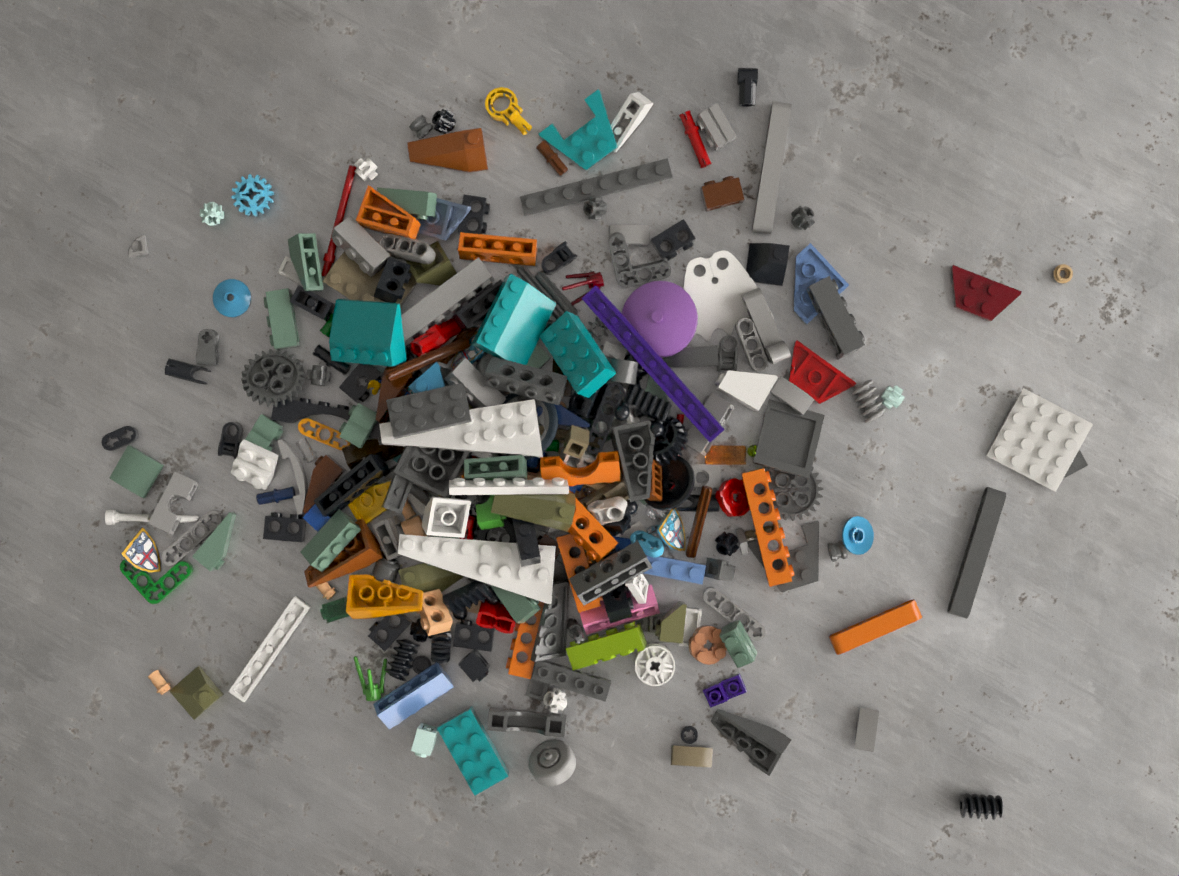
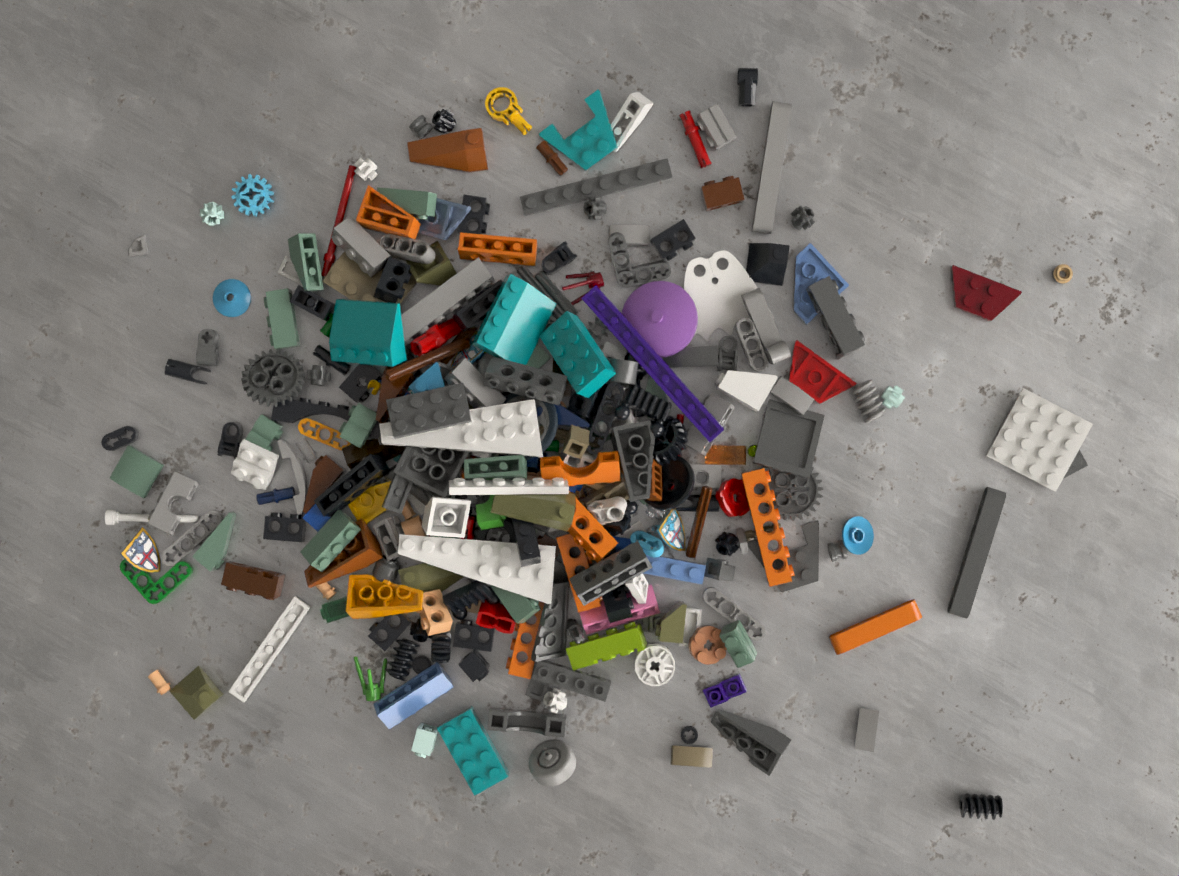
none -> reddish brown wedge [221,561,286,600]

